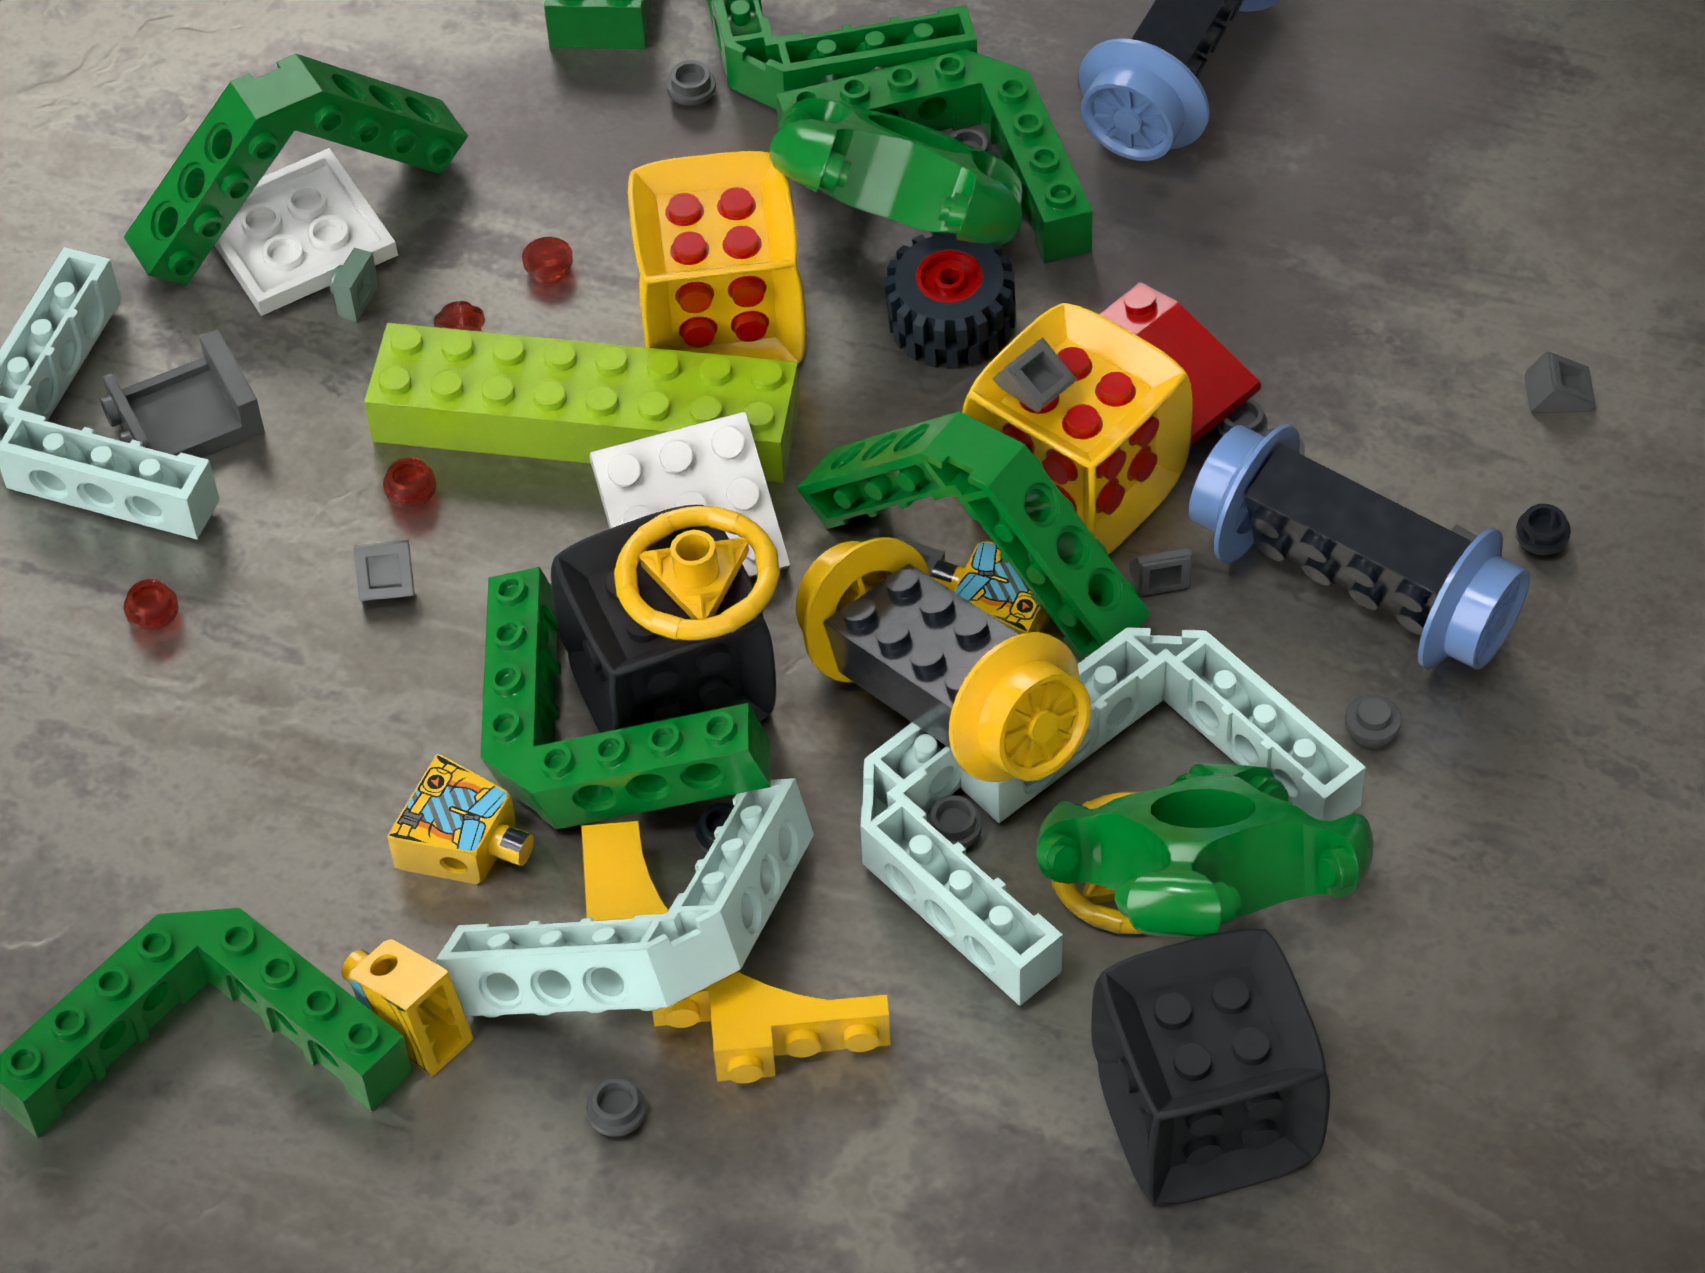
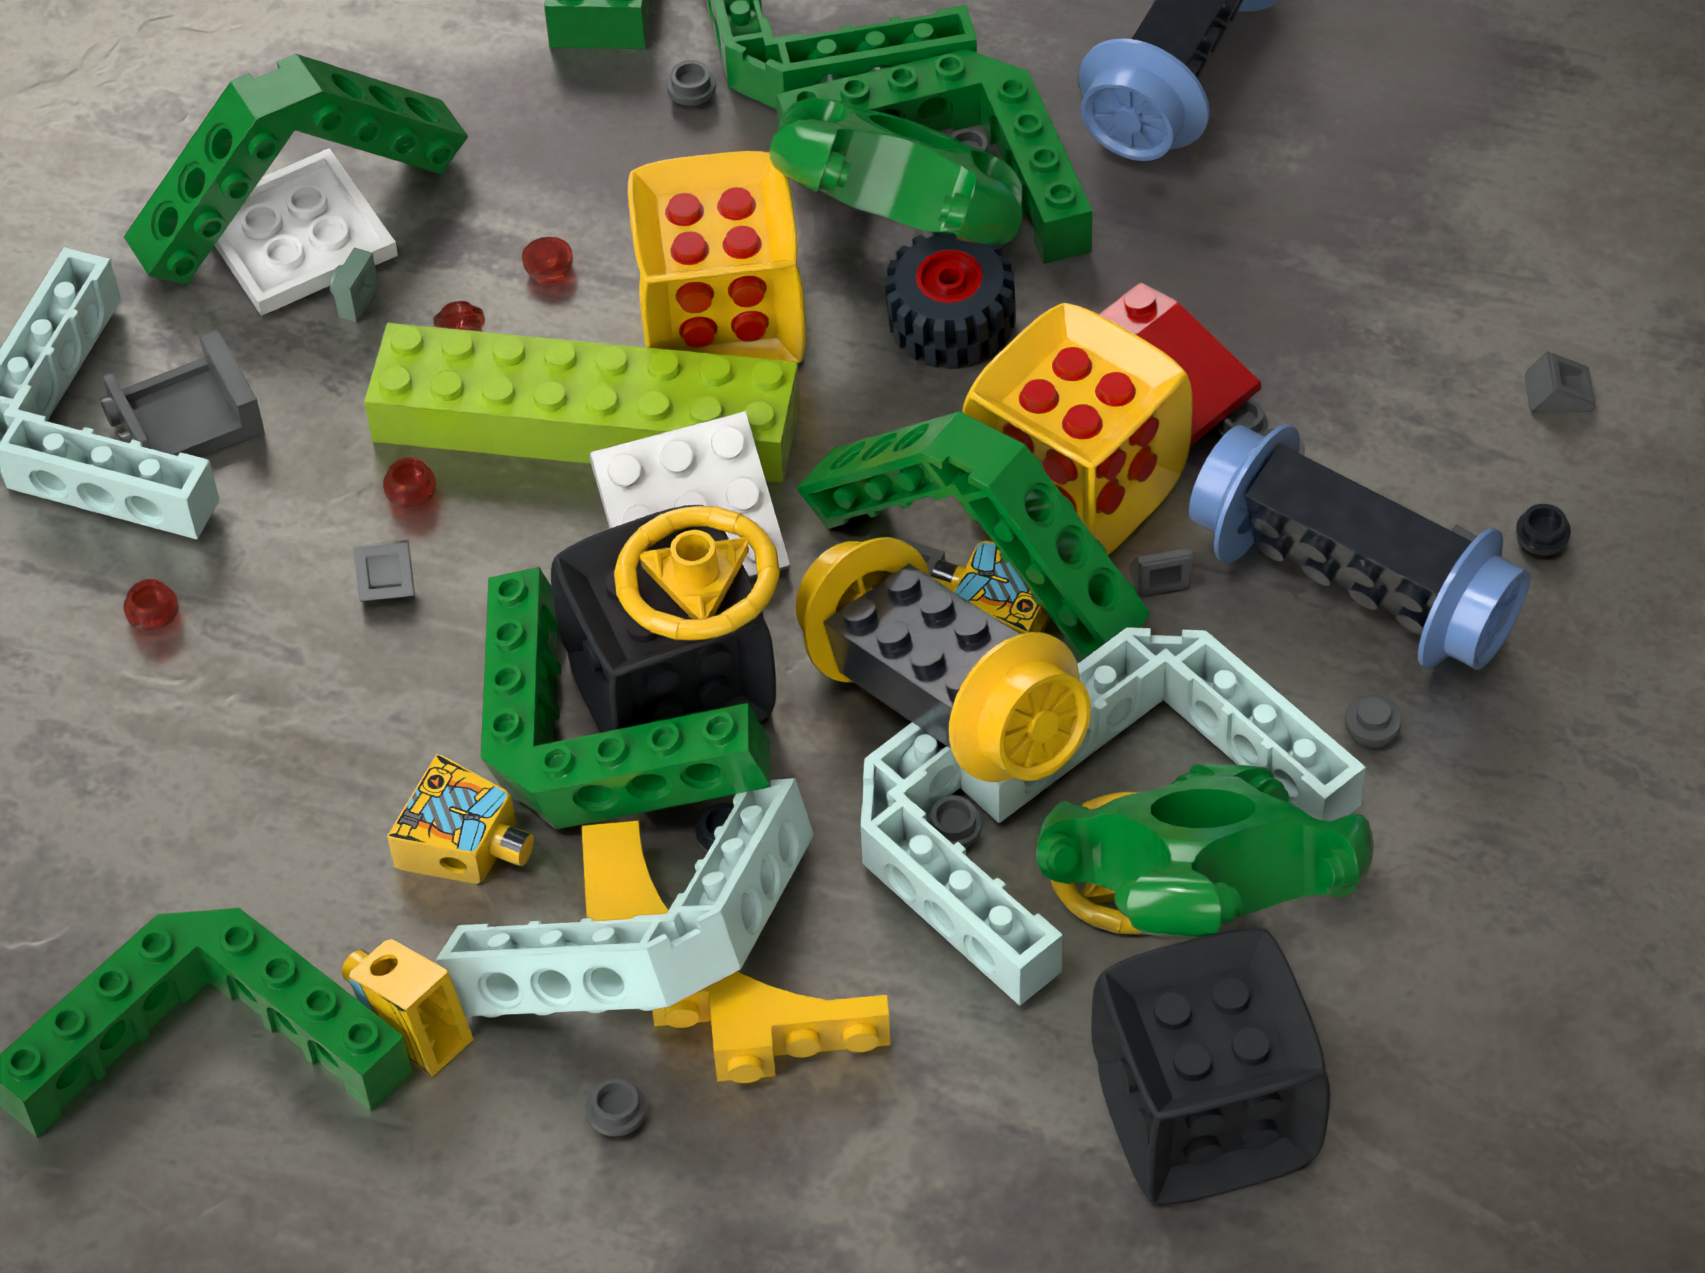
dark grey slope [993,337,1078,412] -> none

